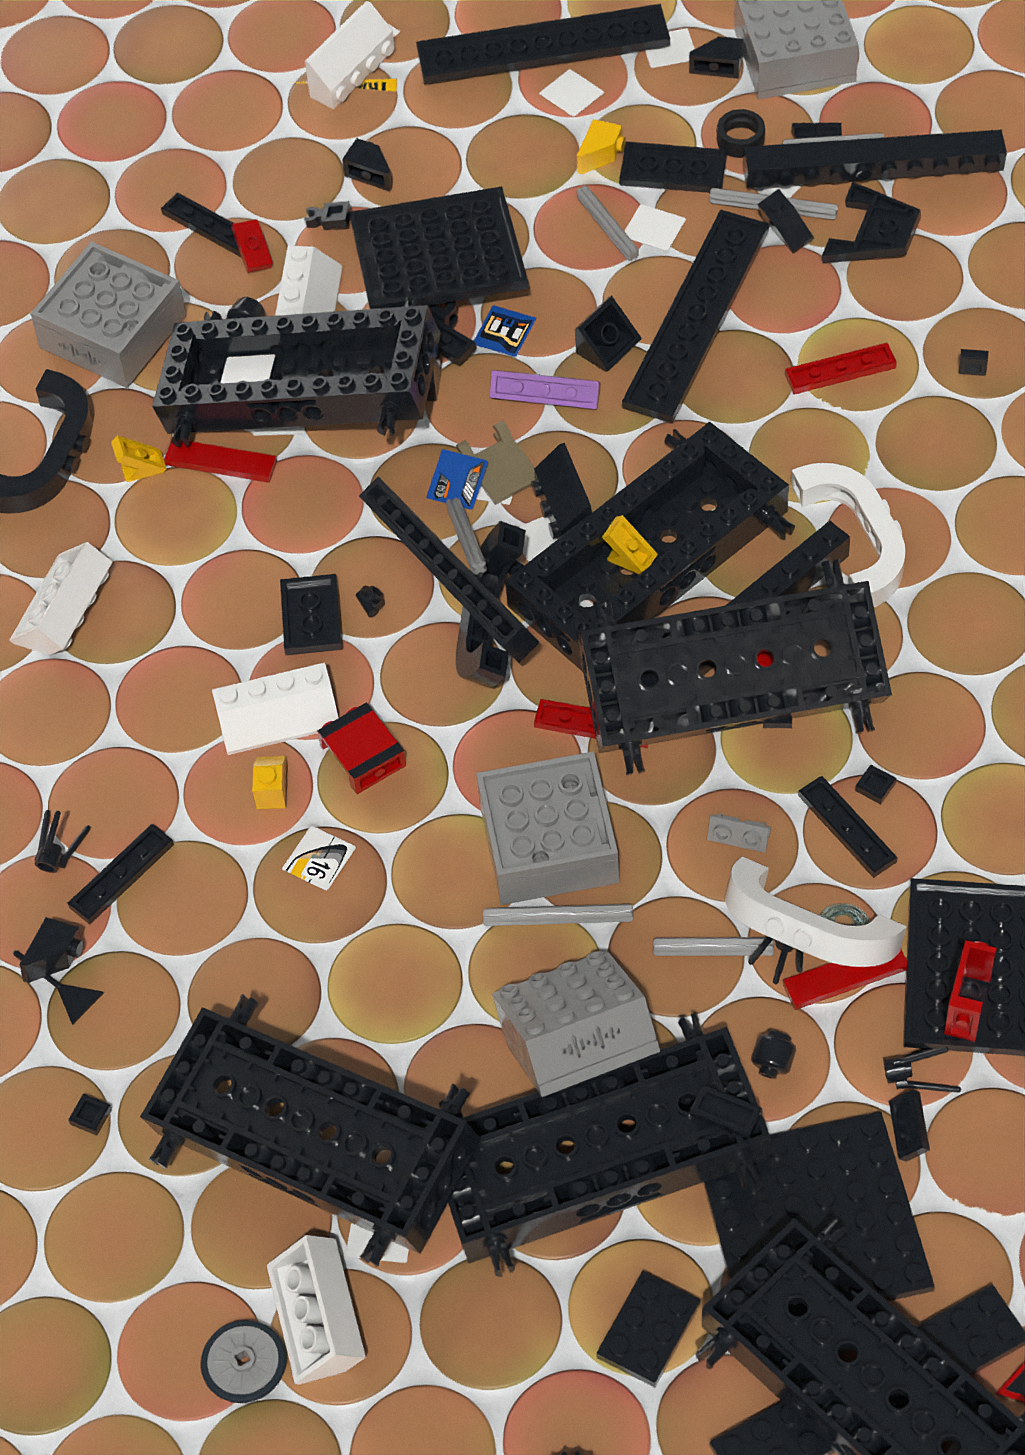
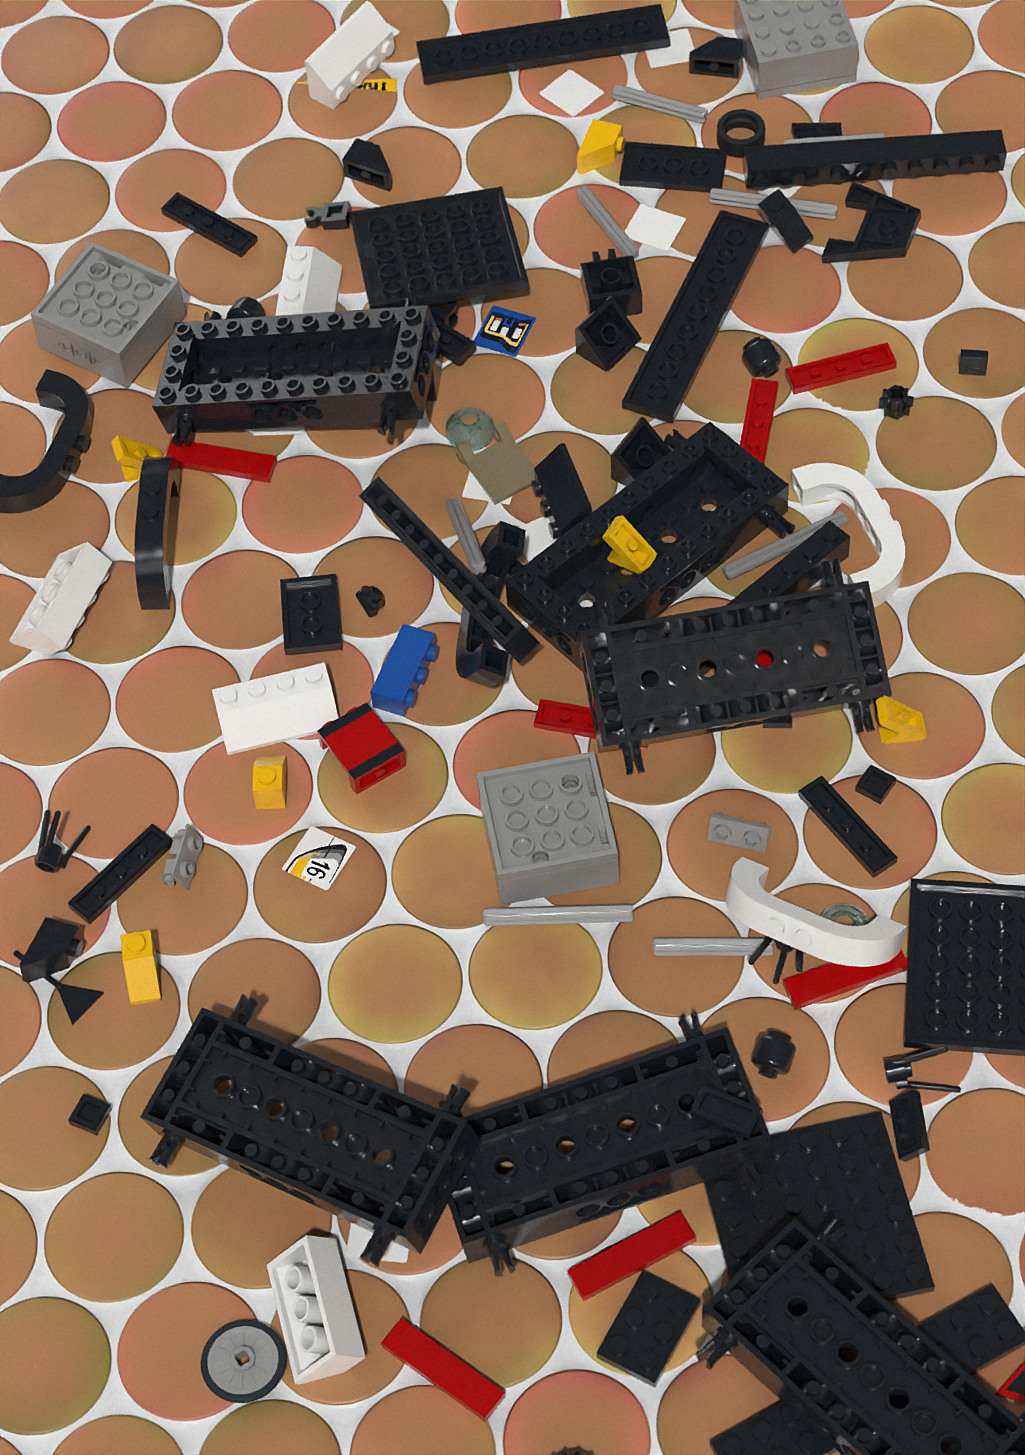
white sticker [221,354,275,383] -> none
red plate [232,219,273,273] -> none
blue sticker [427,449,488,510] -> none
medium lavender plate [490,370,600,409] -> none
light grey piece [492,950,660,1097] -> none
red panel [944,940,997,1042] -> none
none -> yellow slope [120,930,161,1005]
none -> black arch [135,457,181,610]
none -> light grey hinge [161,824,204,890]
none -> blue brick [370,624,439,717]
none -> red tile [381,1318,506,1422]
none -> clear light blue piece [446,407,495,451]
none -> red tile [567,1211,696,1301]
none -> black hinge [580,249,642,315]
none -> black slope [610,417,671,486]
none -> light grey axle [612,84,708,123]
none -> light grey axle [722,511,848,580]
none -> red tile [740,378,779,465]
none -> black head [742,337,782,378]
none -> yellow slope [876,695,927,744]
none -> black gear [879,385,914,420]

